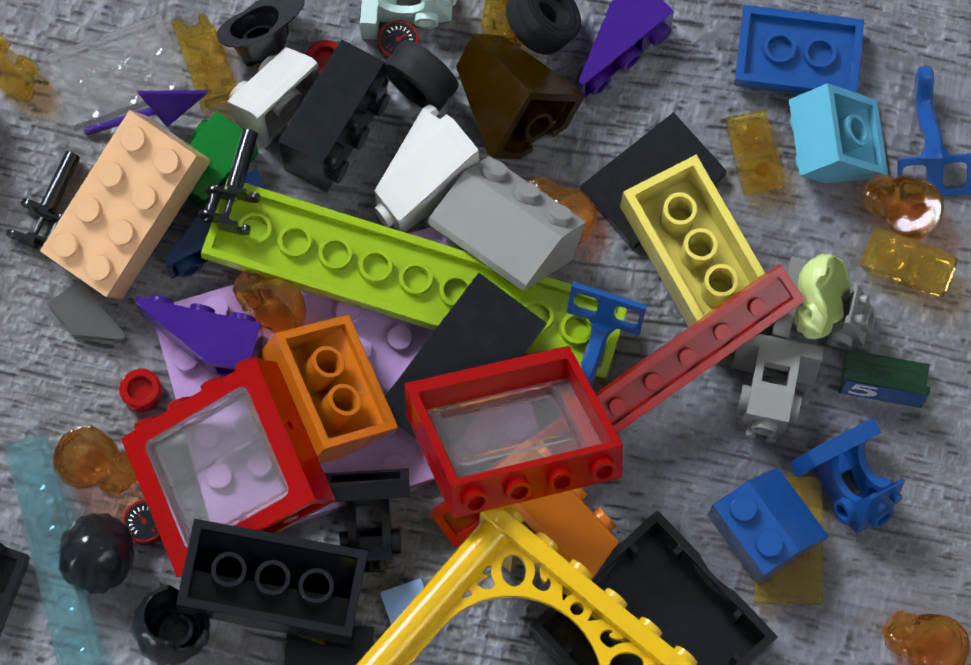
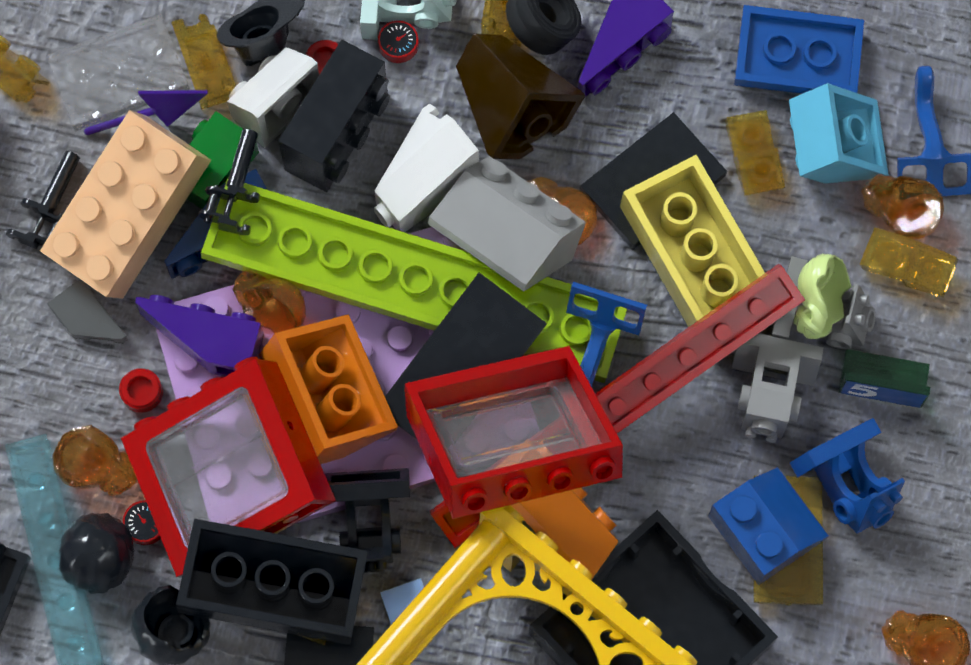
black tyre [385,40,459,111] -> none

